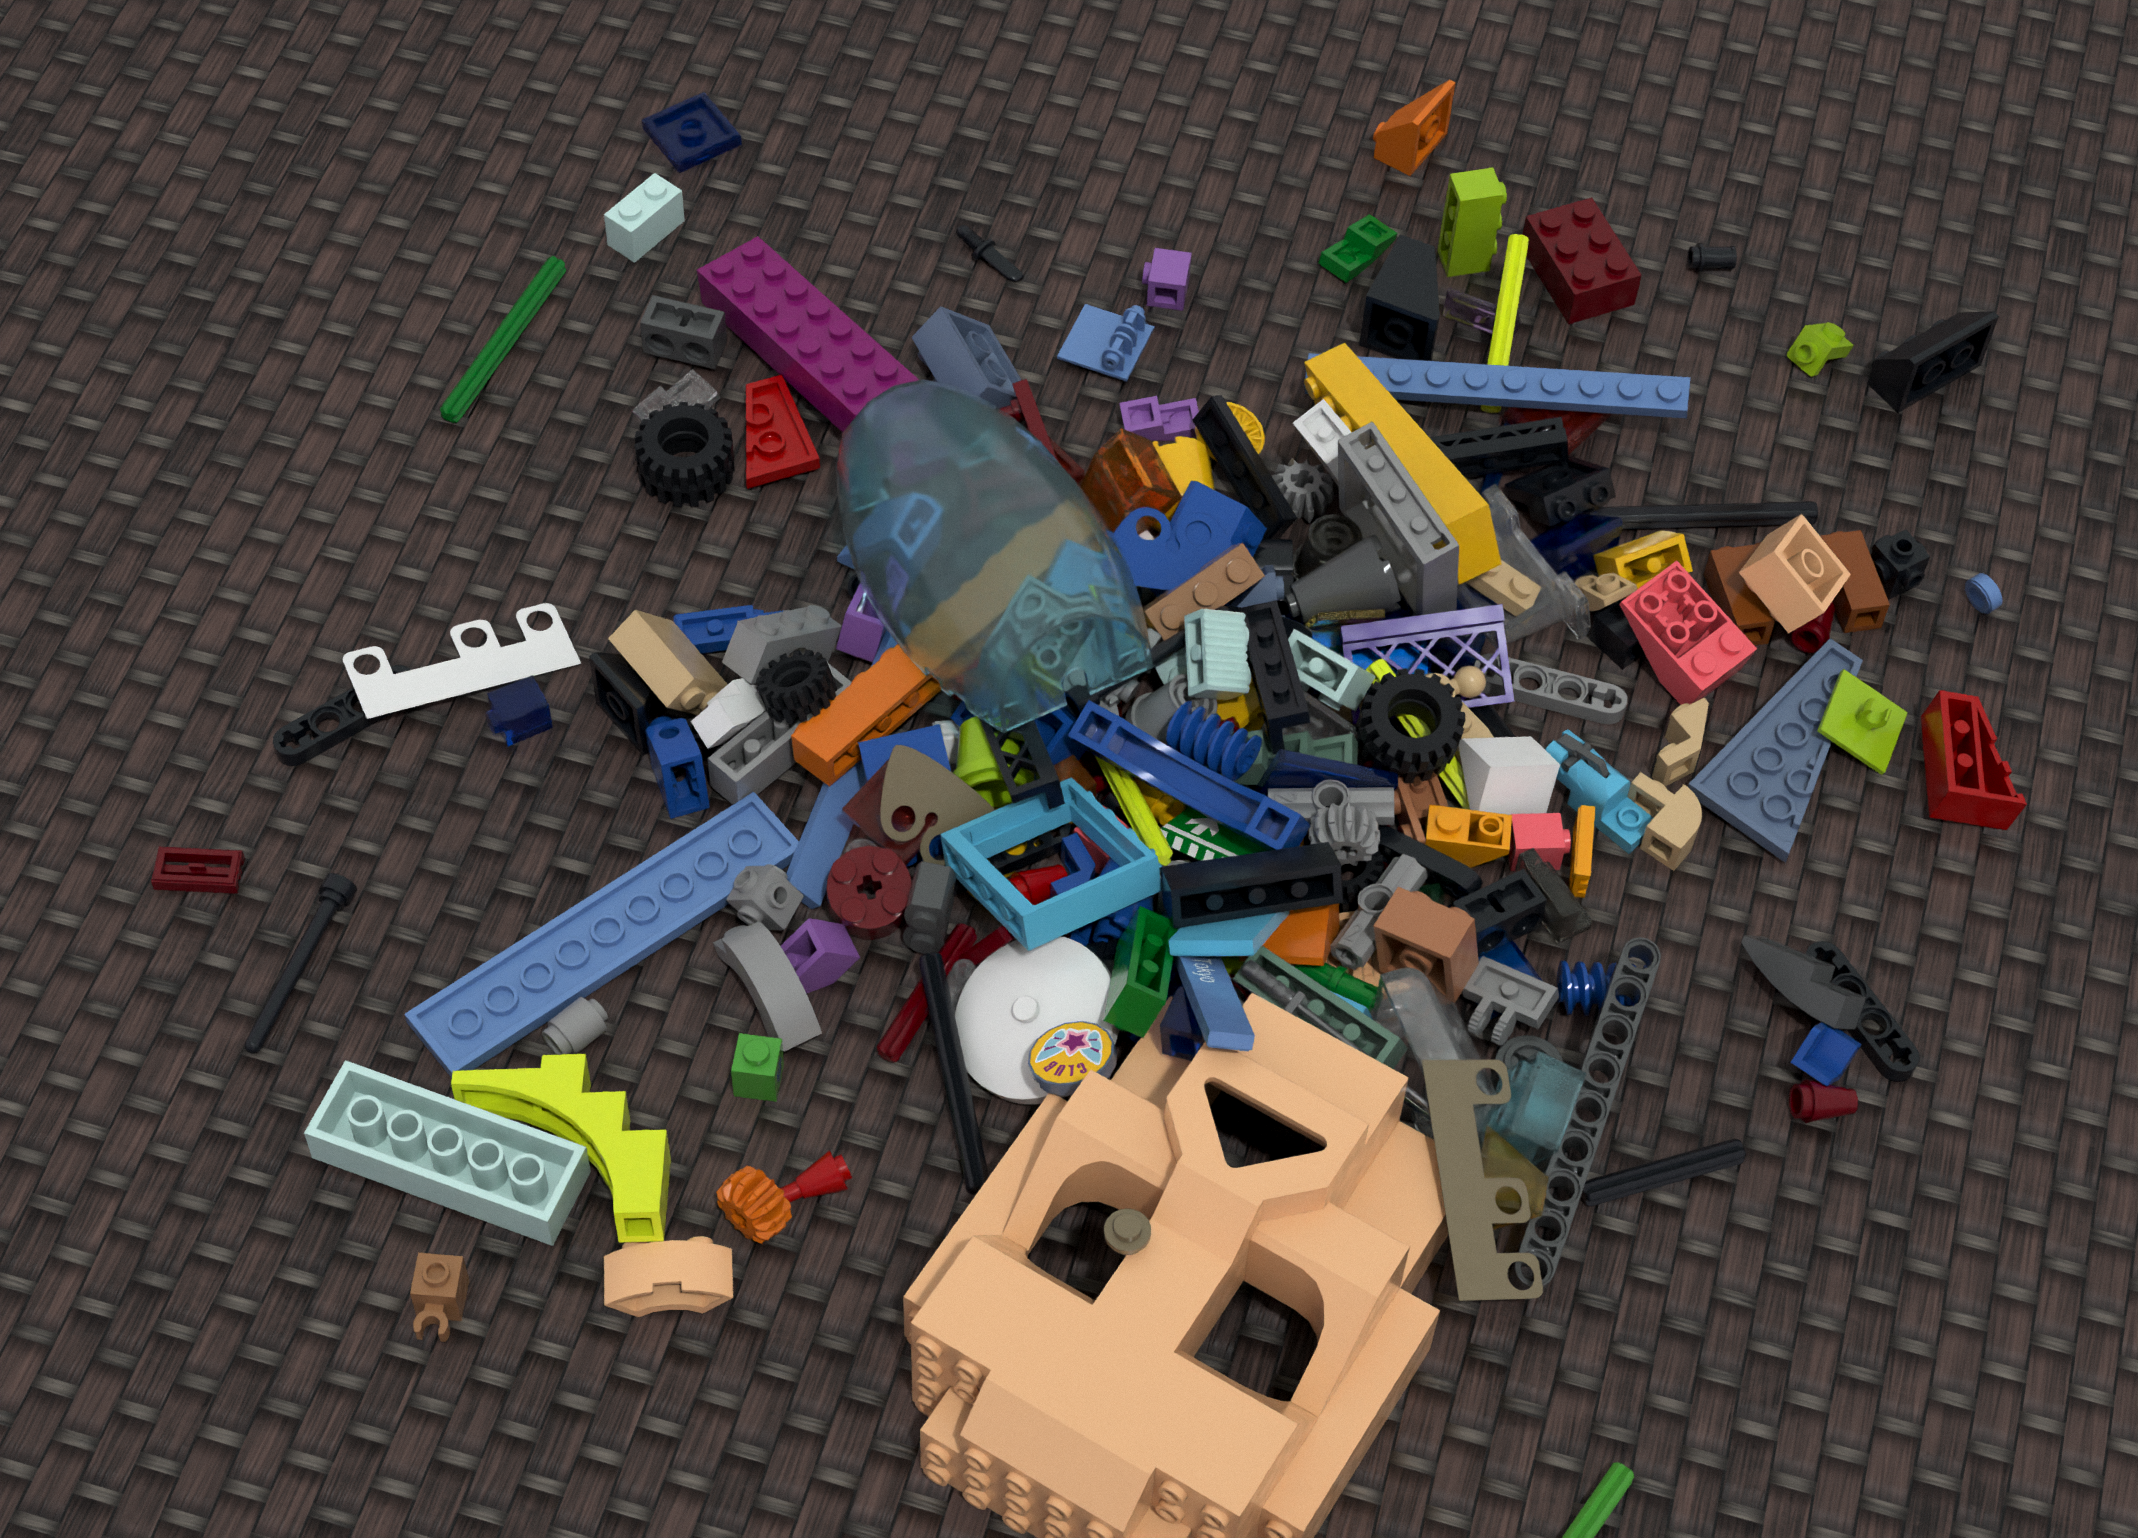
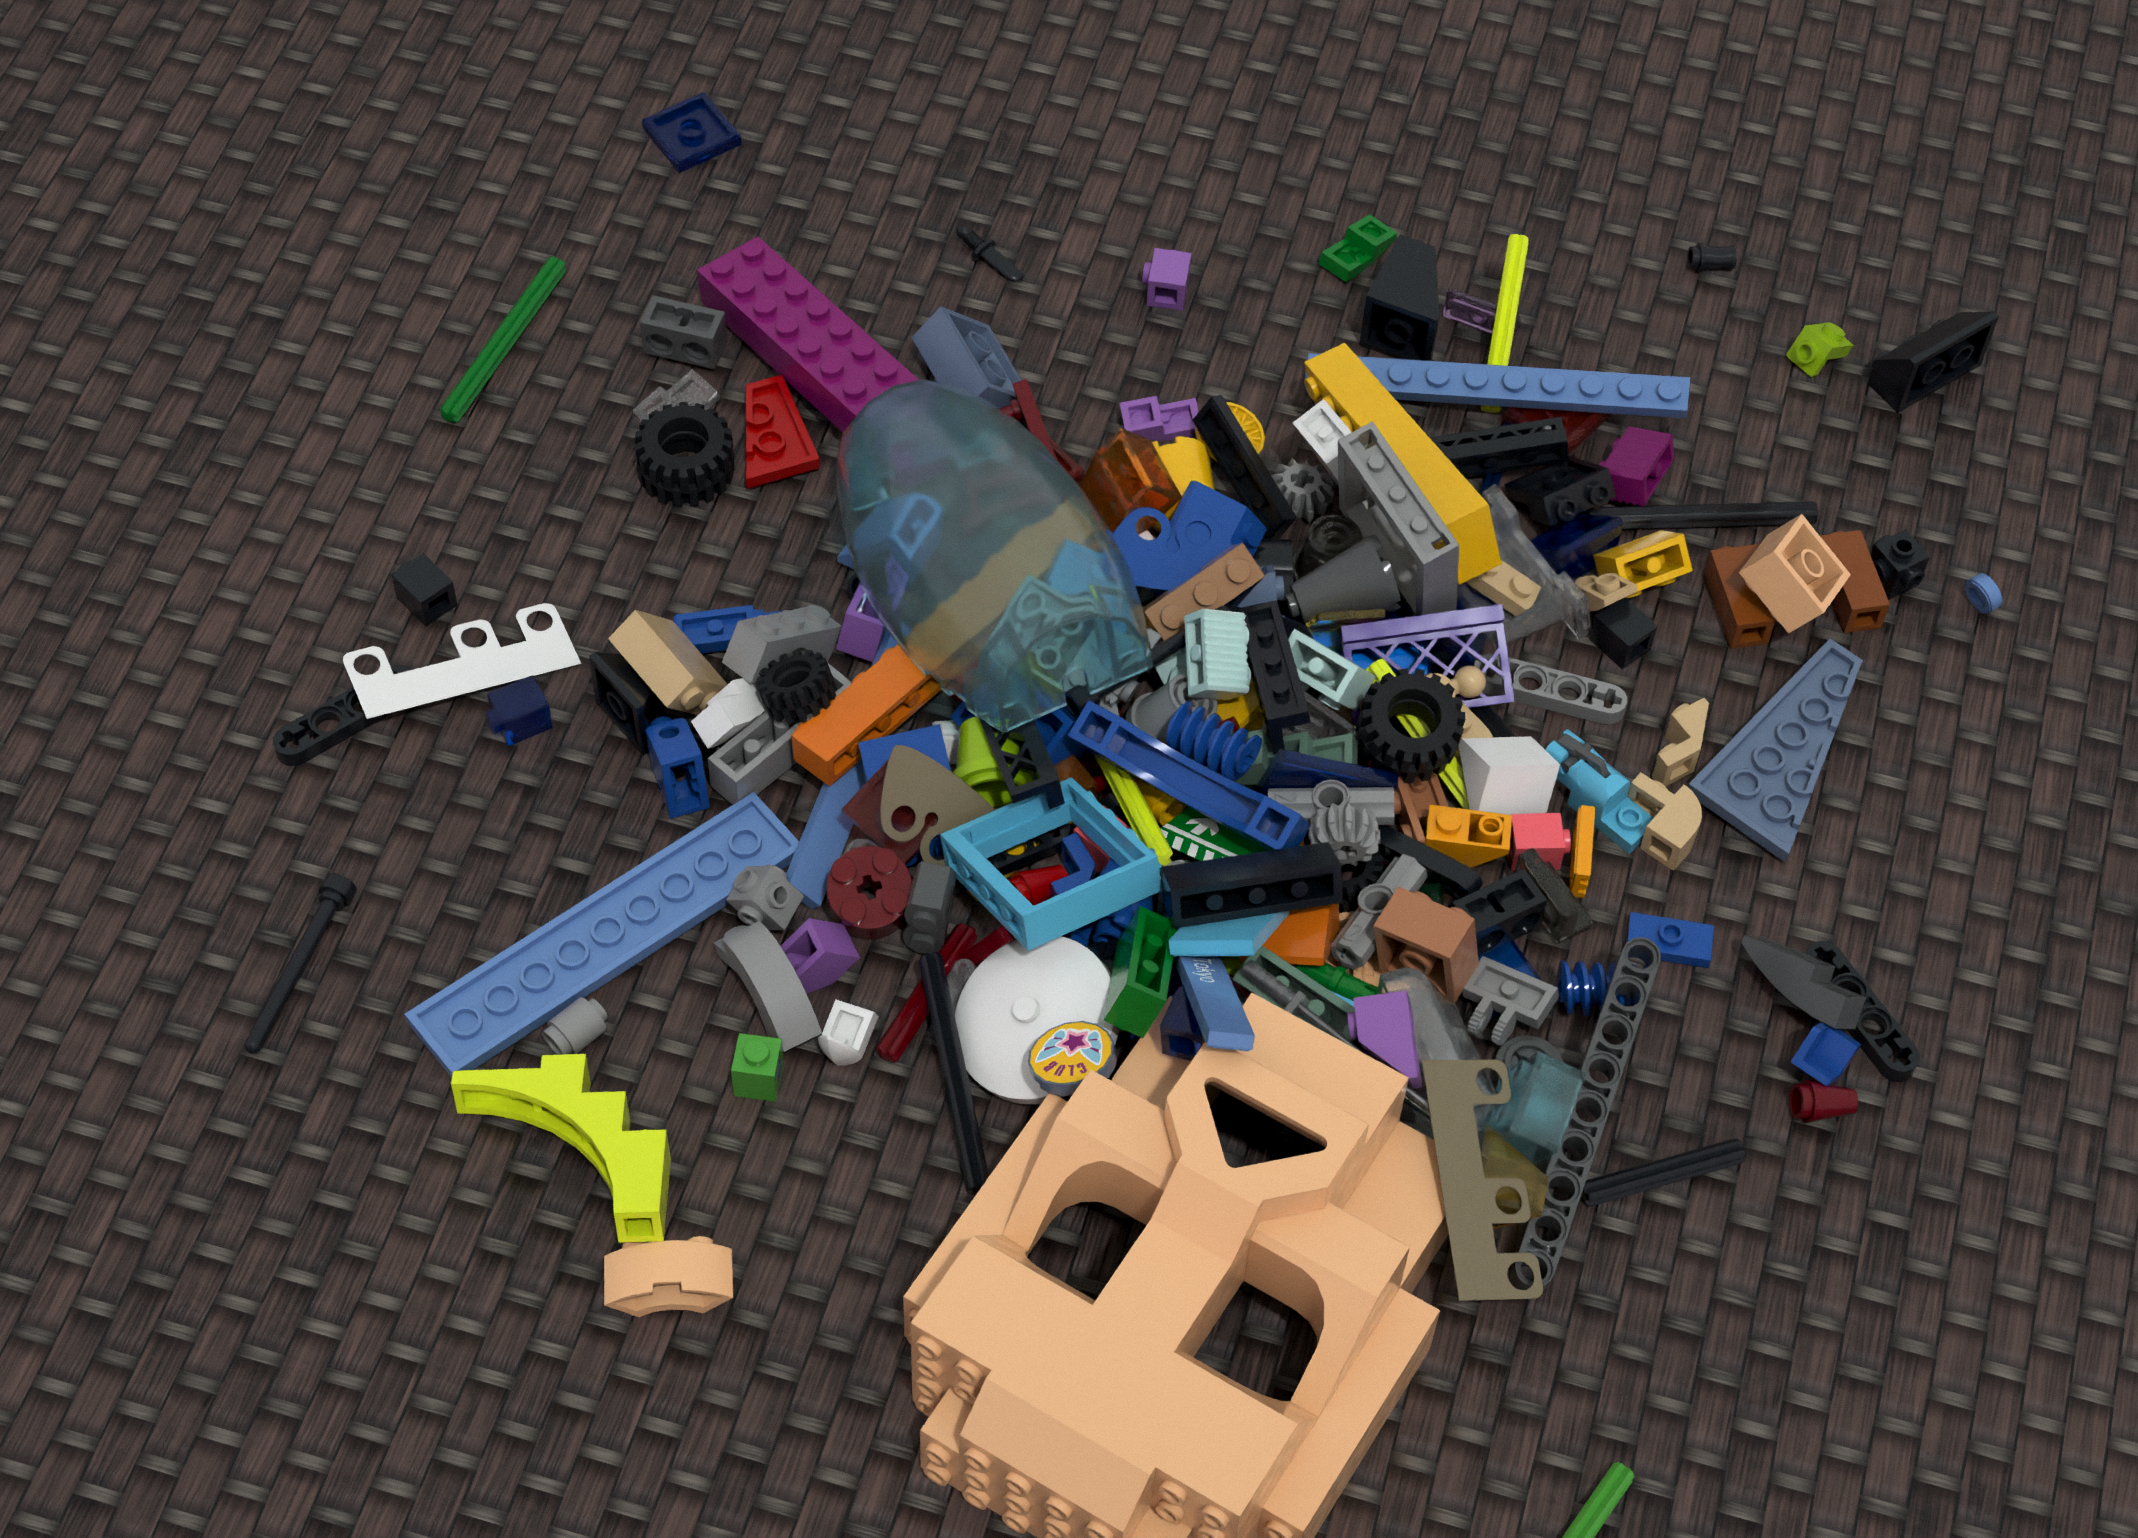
dark red tile [151,846,245,894] -> none
light aqua brick [304,1060,591,1246] -> none
medium nougat brick [410,1253,469,1342] -> none
light aqua brick [604,173,685,263] -> none
orange gear [716,1165,792,1244] -> none
red cone [780,1150,852,1203] -> none
medium blue hinge [1057,304,1155,382] -> none
dark tan plate [1104,1209,1151,1255] -> none
orange slope [1373,79,1456,176] -> none
lime brick [1437,167,1507,277] -> none
dark red brick [1522,197,1642,324] -> none
coral slope [1619,561,1757,705] -> none
dark red cone [1791,602,1835,653] -> none
lime piece [1817,669,1908,775] -> none
red wedge [1921,690,2027,830] -> none
none -> black brick [392,553,457,627]
none -> white plate [818,999,879,1066]
none -> medium lavender slope [1348,990,1422,1089]
none -> magenta brick [1599,426,1675,507]
none -> blue plate [1626,912,1714,968]

